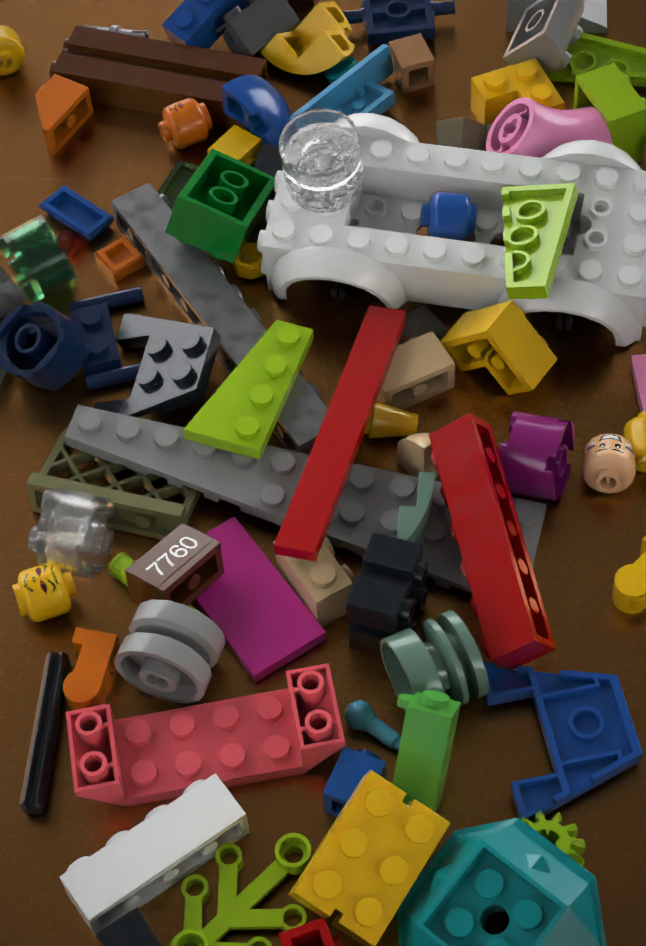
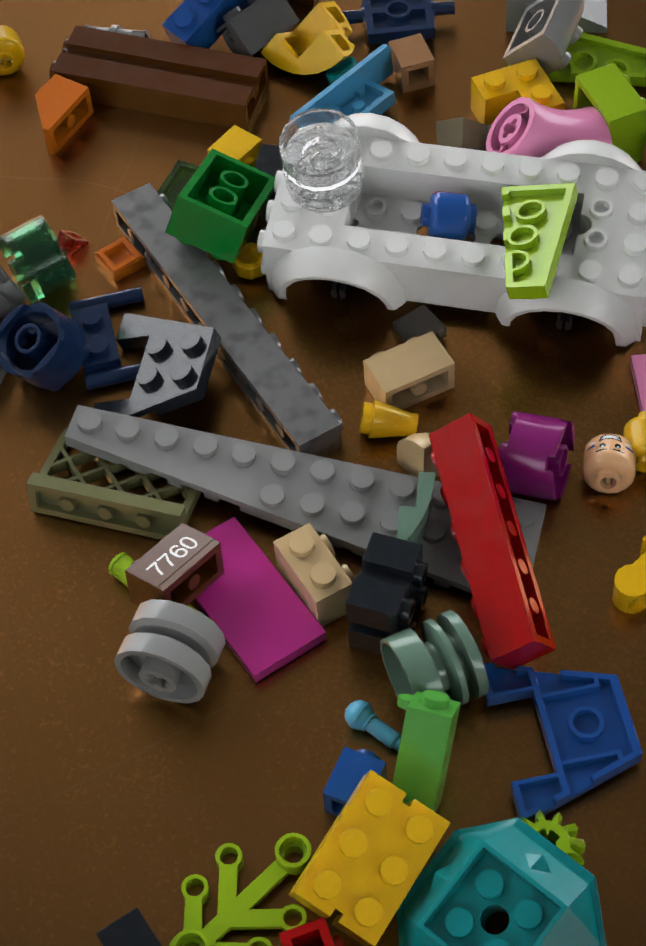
yellow head [12,562,78,622] -> none
black axle [19,651,70,815] -> none
clear brick [28,488,115,579] -> none
blue tile [39,185,114,242] -> none
white brick [60,773,250,937] -> none
orange leg [63,627,121,711] -> none
coral slope [66,663,346,807] -> none
orange head [158,98,213,149] -> none
lime wing [183,320,314,460] -> none
blue brick [221,75,293,146] -> none
red tile [274,305,407,562] -> none
yellow brick [440,300,557,395] -> none

